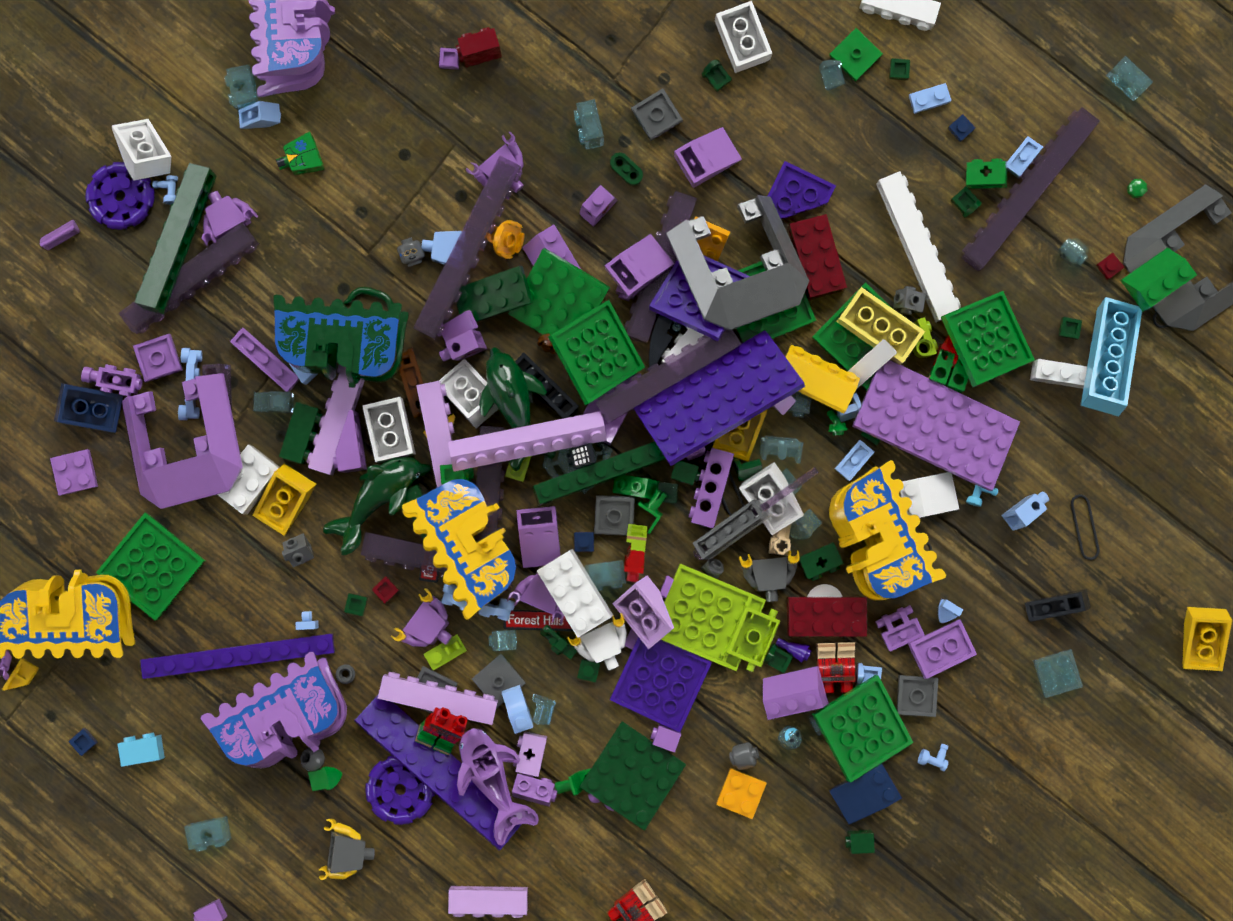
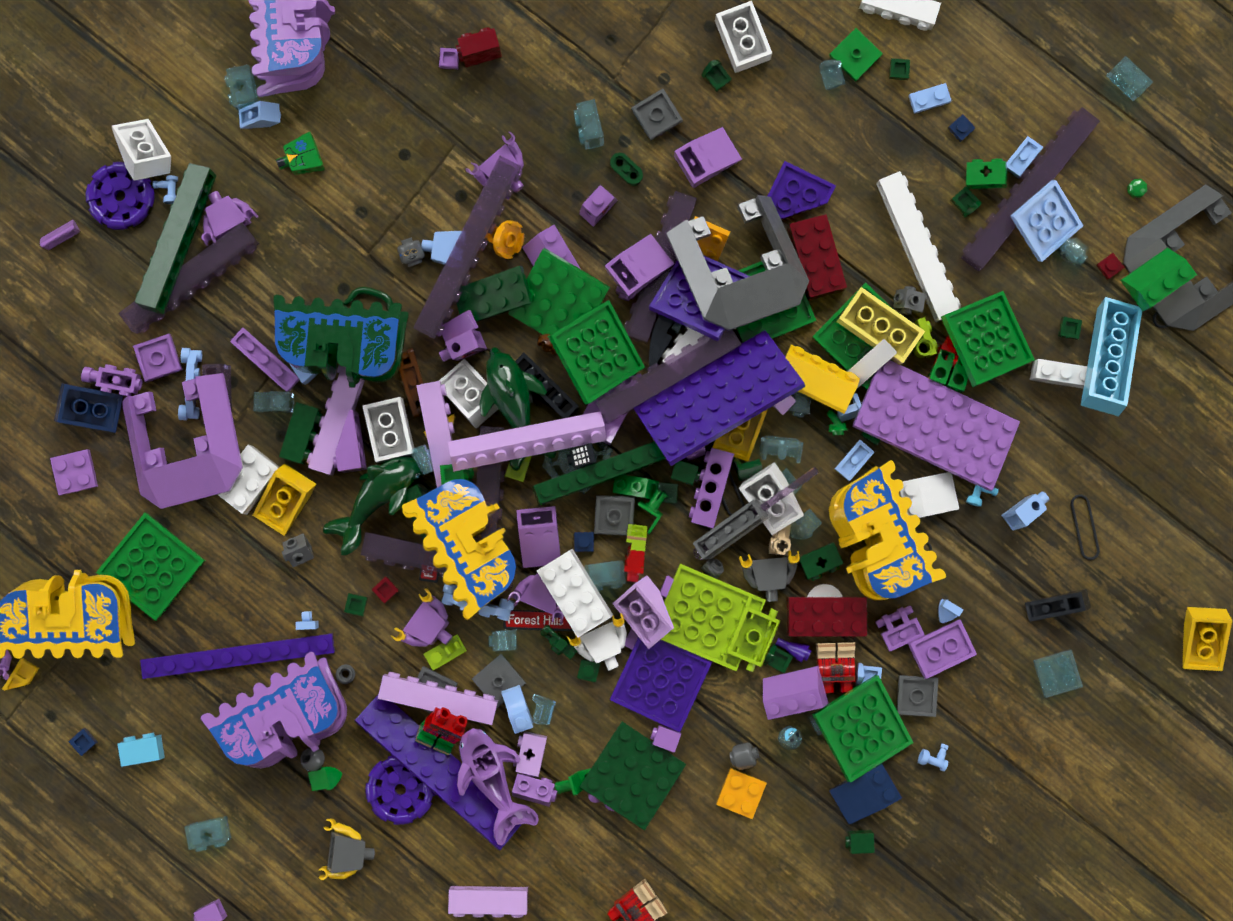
none -> clear light blue cone [411,444,434,474]
none -> light blue plate [1010,180,1083,262]

